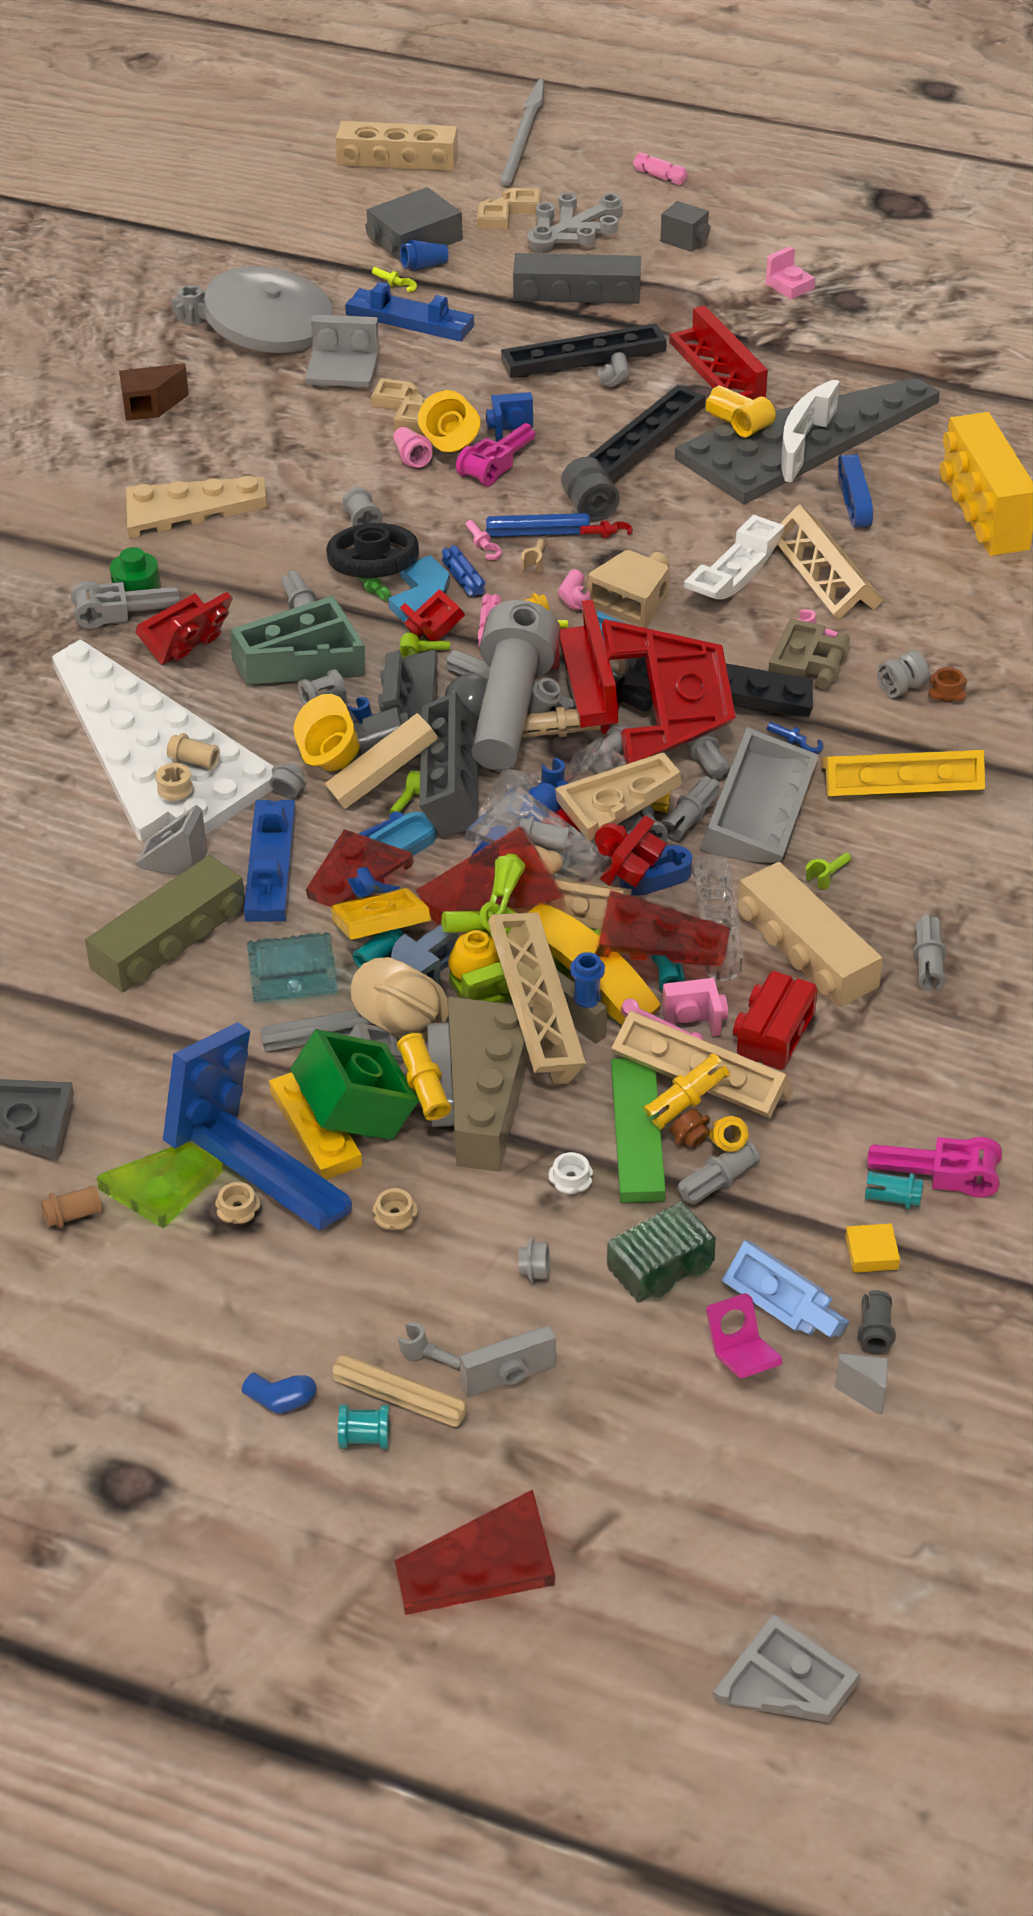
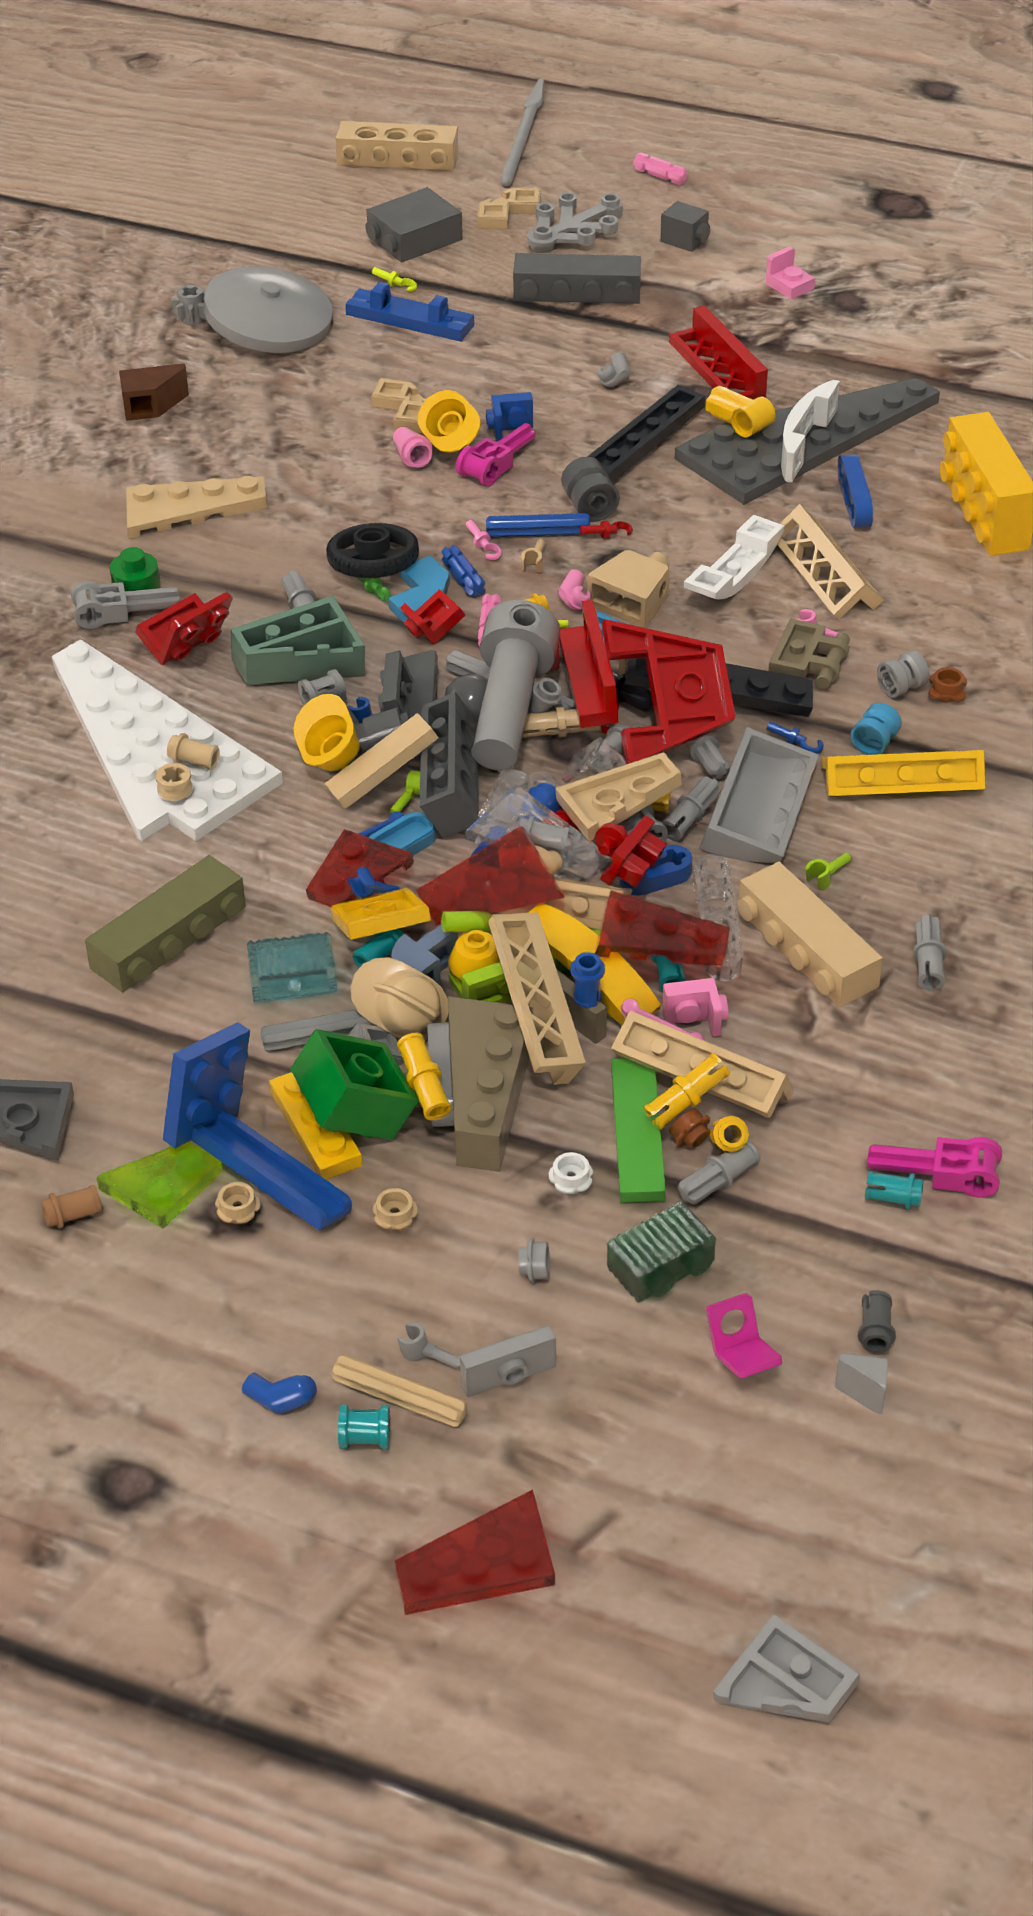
light grey slope [135,805,208,875] -> none
blue hinge [244,800,296,922] -> none
light grey plate [269,763,307,798] -> none
light grey bracket [306,314,379,389] -> none
light grey bush [341,487,382,526] -> none
lime hand [399,633,450,657] -> none
blue cone [400,239,448,271] -> none
lime piece [479,854,525,937] -> none
black plate [501,323,667,378] -> none
blue hand [541,758,568,788] -> none
light blue hinge [722,1240,850,1338] -> none
red brick [733,971,818,1070] -> none
yellow tile [845,1223,900,1273] -> none
none -> dark azure wheel [851,703,902,755]

